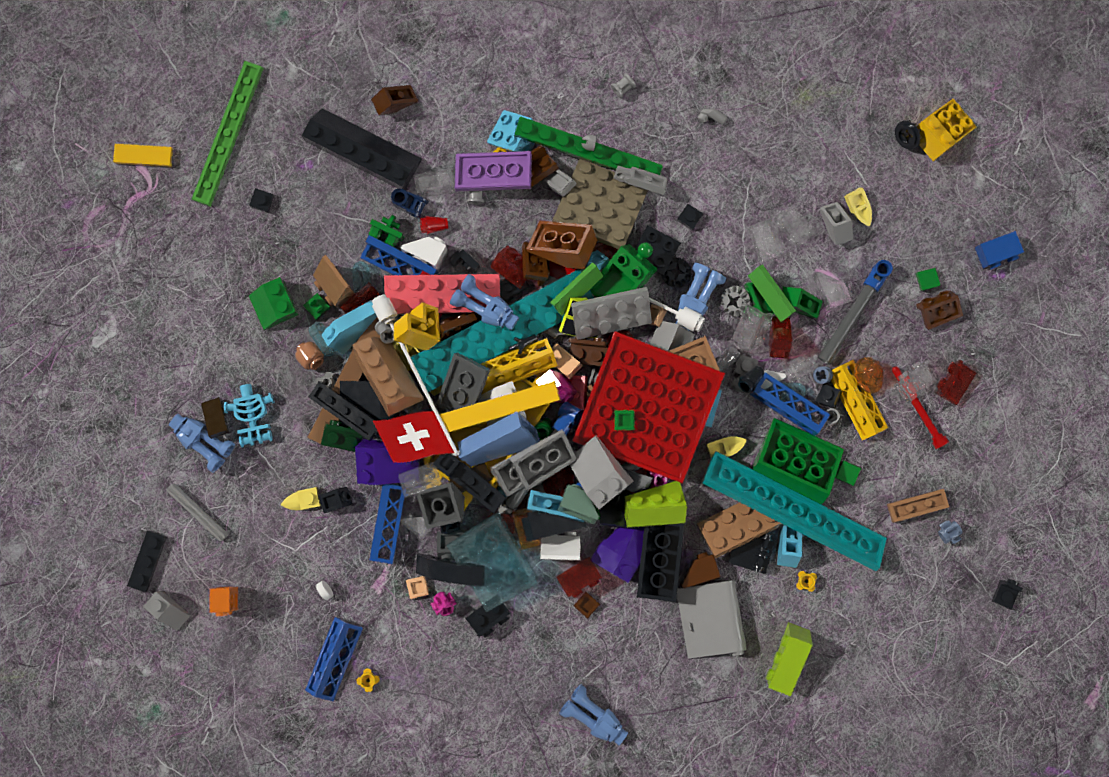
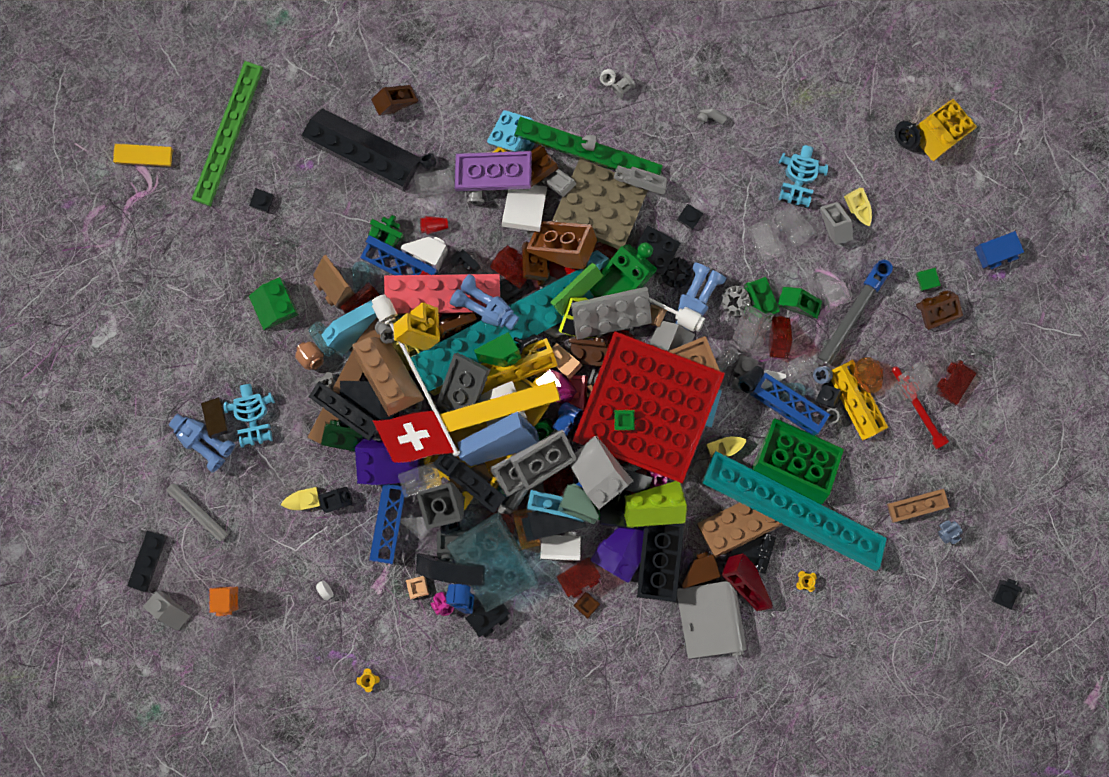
green tile [303,293,331,320] -> none
blue fence [305,617,363,701] -> none
dark blue piece [391,188,429,219] -> none
medium blue piece [559,684,628,745] -> none
bright green tile [748,264,796,322] -> none
lime wedge [766,622,813,696] -> none
medium azure slope [777,525,802,568] -> none
green tile [835,460,861,486] -> none
none -> black hinge [420,153,436,170]
none -> blue plate [446,584,474,614]
none -> green slope [474,332,521,367]
none -> white tile [502,185,547,232]
none -> white hinge [600,69,616,86]
none -> dark red slope [722,553,773,611]
none -> medium azure piece [778,145,828,208]

